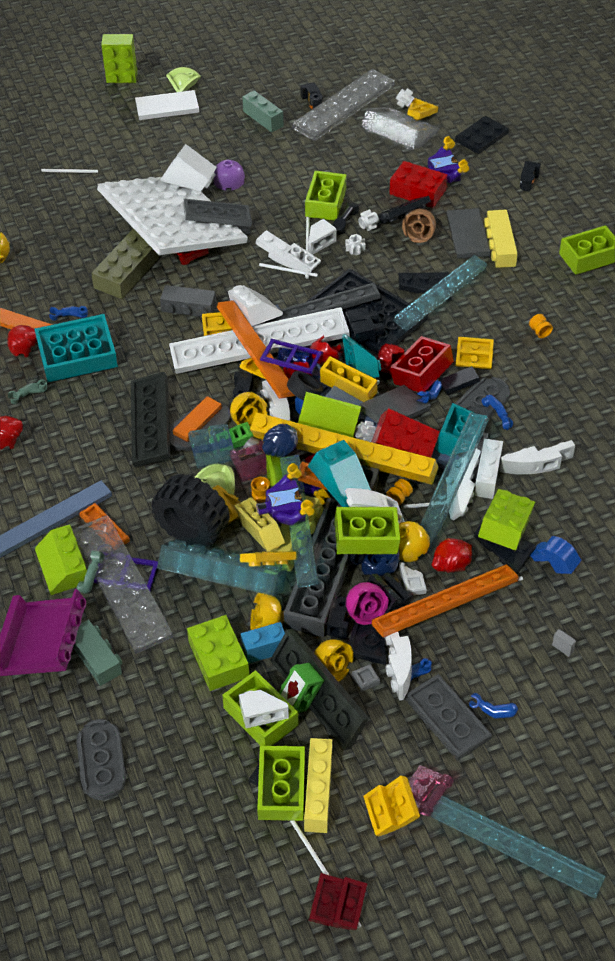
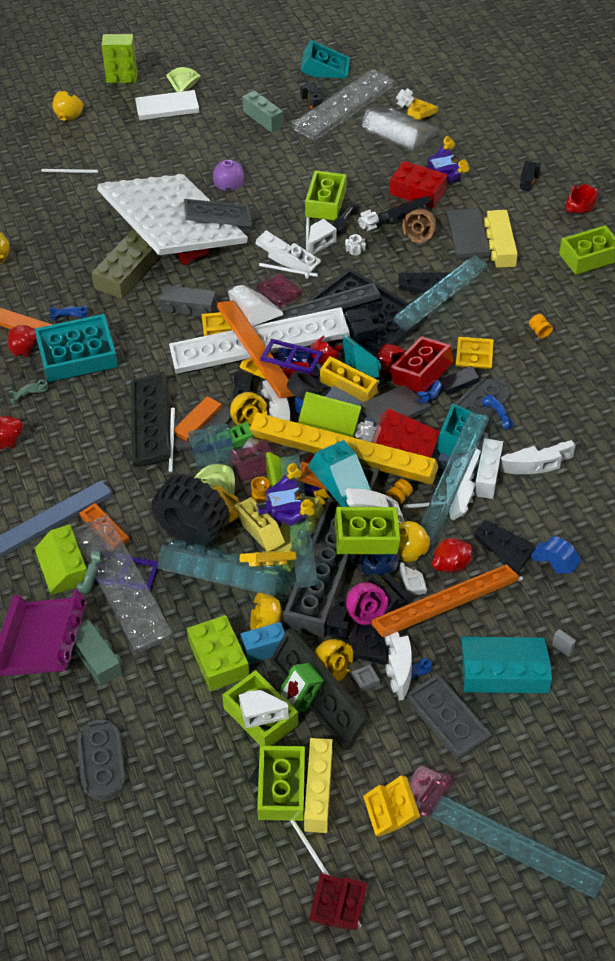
white slope [160,144,217,192] -> none
dark blue hair [262,424,298,458] -> none
black plate [455,115,509,155] -> none
blue arm [469,693,518,719] -> none
lime brick [478,489,535,550] -> none
none -> yellow cylinder [52,91,84,121]
none -> white axle [169,408,175,472]
none -> clear pink plate [256,273,302,308]
none -> teal slope [301,40,350,78]
none -> teal slope [461,637,552,694]
none -> red hair [565,184,597,214]

